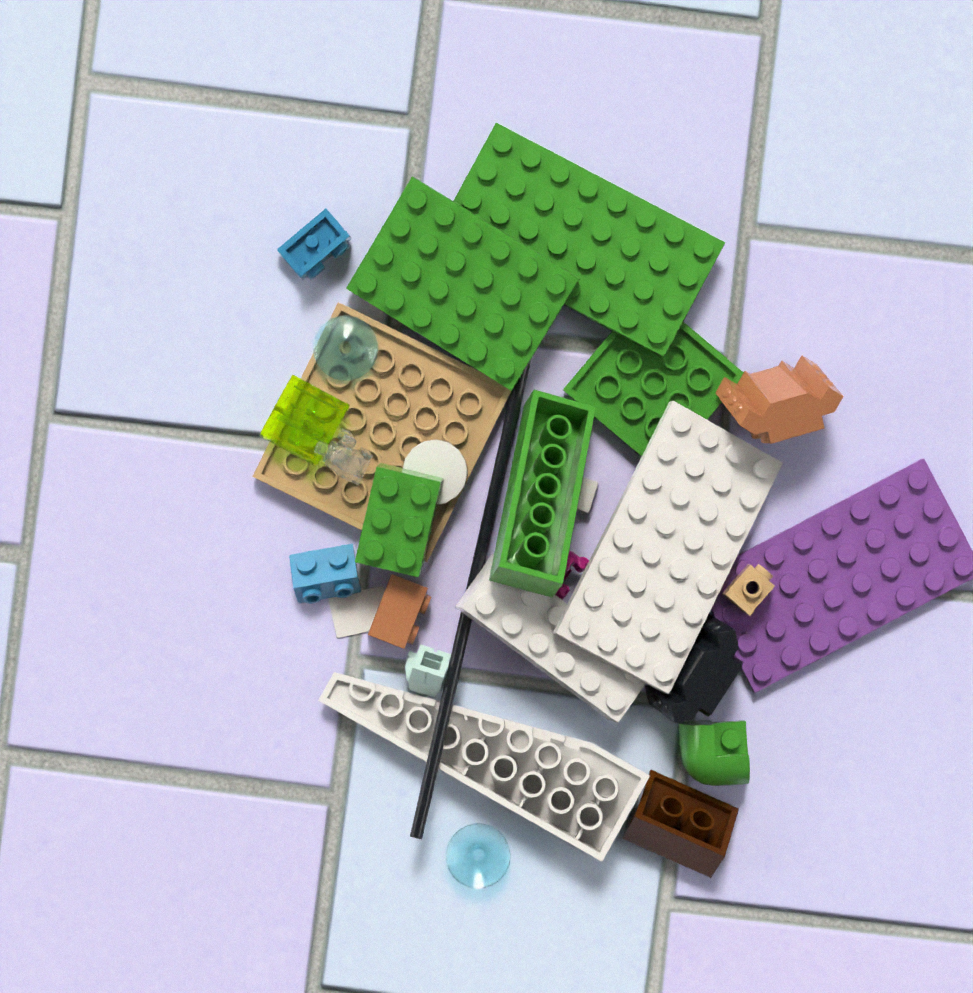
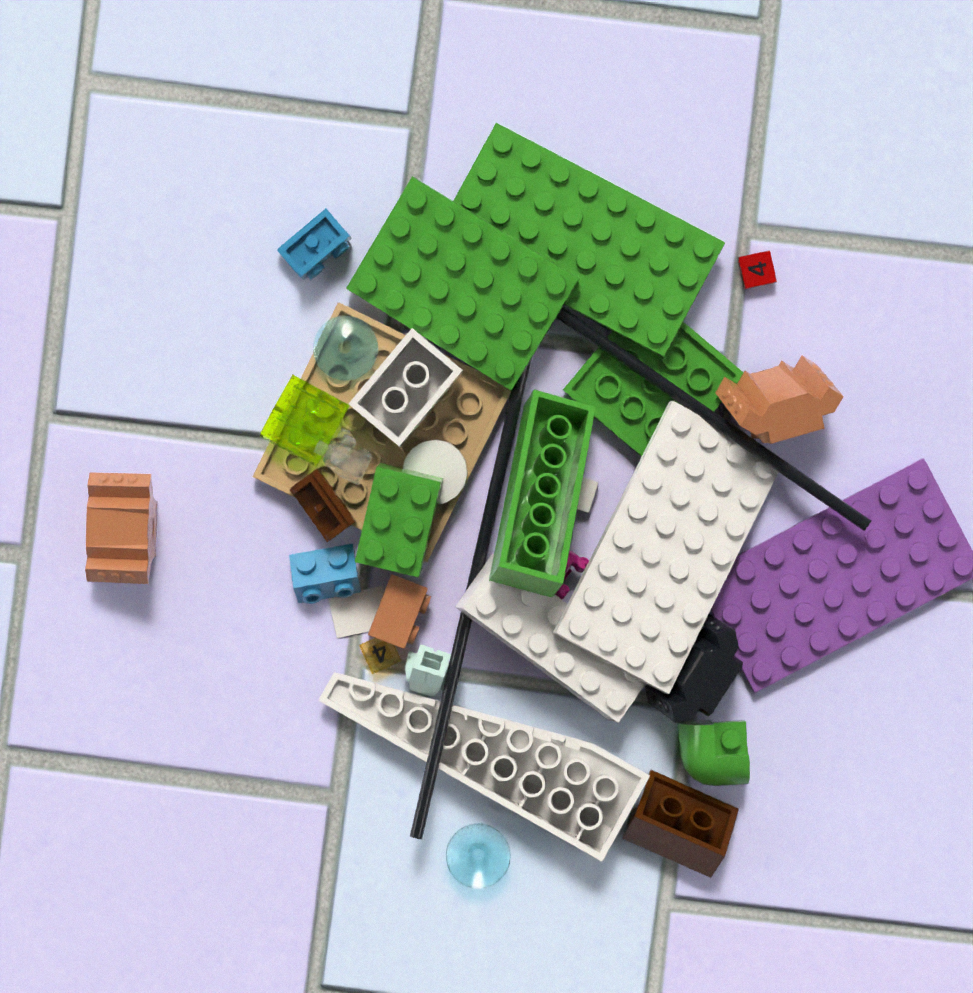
tan brick [722,564,775,616] -> none
none -> nougat slope [85,472,157,584]
none -> reddish brown hinge [290,469,357,543]
none -> white brick [349,328,463,447]
none -> clear yellow tile [359,638,402,674]
none -> black piece [557,307,872,531]
none -> red tile [737,250,777,290]

